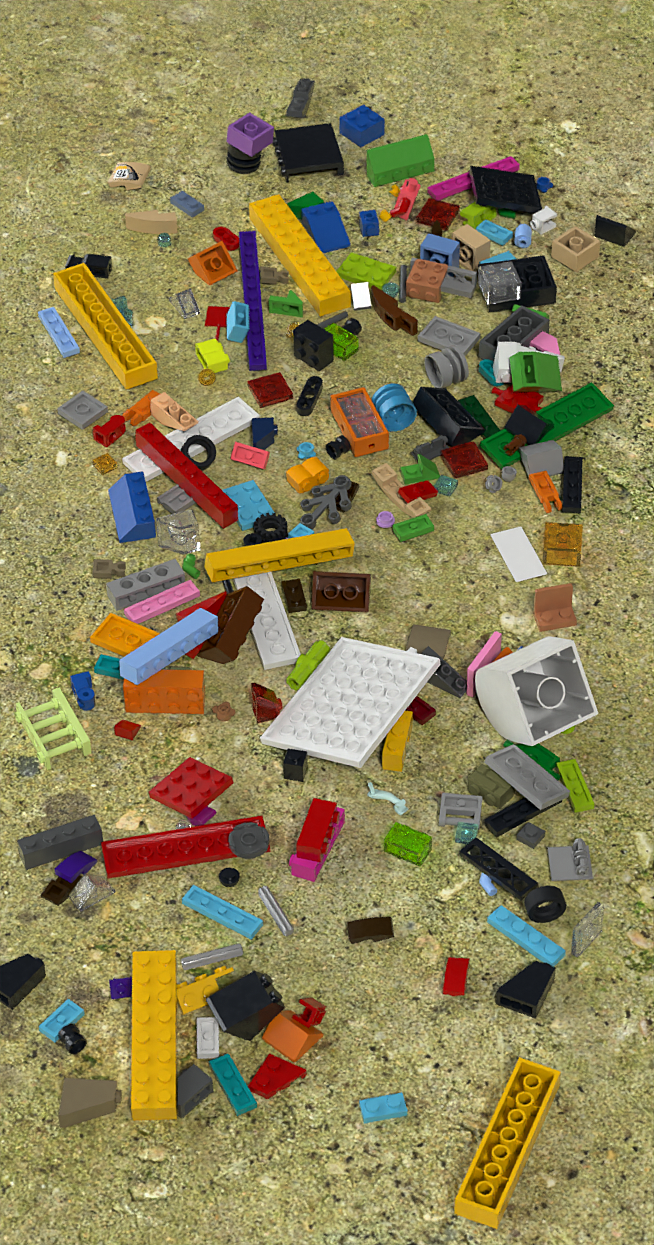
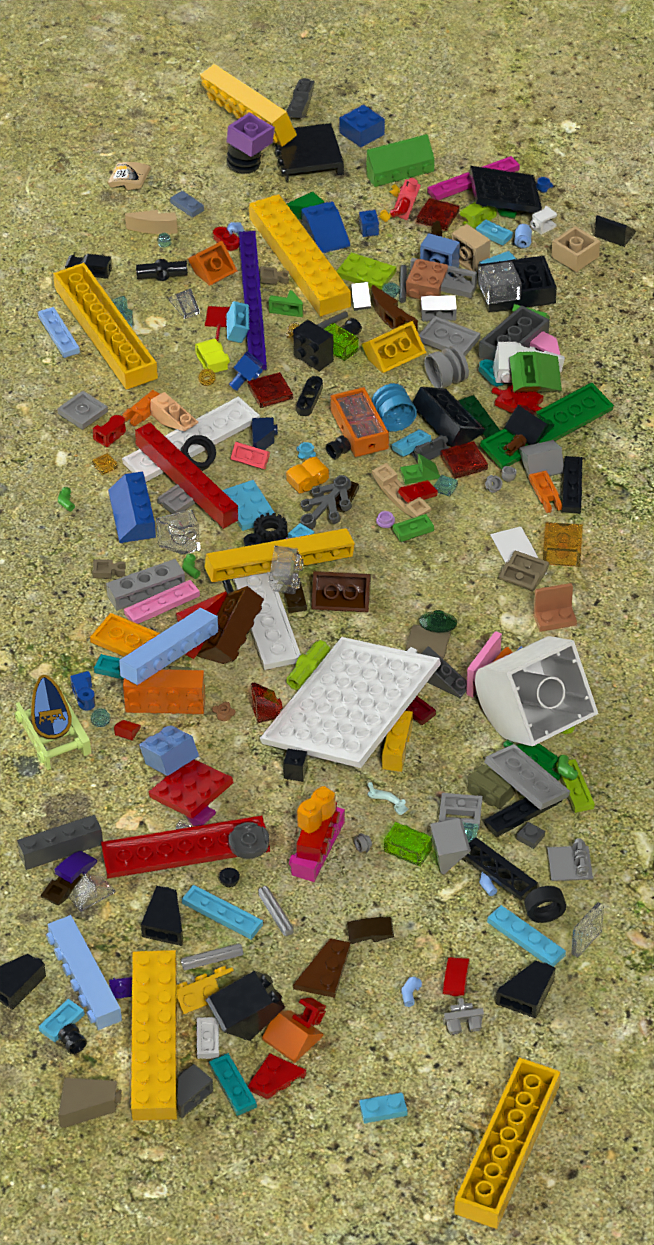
none -> shield [31,675,72,739]
none -> light blue brick [46,915,122,1030]
none -> bright green arm [58,487,75,512]
none -> clear light blue plate [91,708,111,727]
none -> black piece [136,259,188,281]
none -> medium blue brick [139,725,199,776]
none -> black slope [141,886,183,946]
none -> yellow brick [200,64,297,147]
none -> light blue arm [227,222,245,237]
none -> blue brick [229,351,263,391]
none -> clear brick [268,546,304,594]
none -> reddish brown wing [293,938,351,998]
none -> light orange brick [297,786,336,833]
none -> light grey plate [354,833,372,853]
none -> yellow slope [361,321,426,373]
none -> medium azure plate [391,429,431,457]
none -> light blue arm [401,977,422,1007]
none -> clear green dish [419,610,457,633]
none -> brick [421,295,457,322]
none -> light grey slope [430,818,471,875]
none -> light grey hips [443,998,484,1035]
none -> dark tan slope [499,550,550,591]
none -> bright green arm [557,755,578,780]

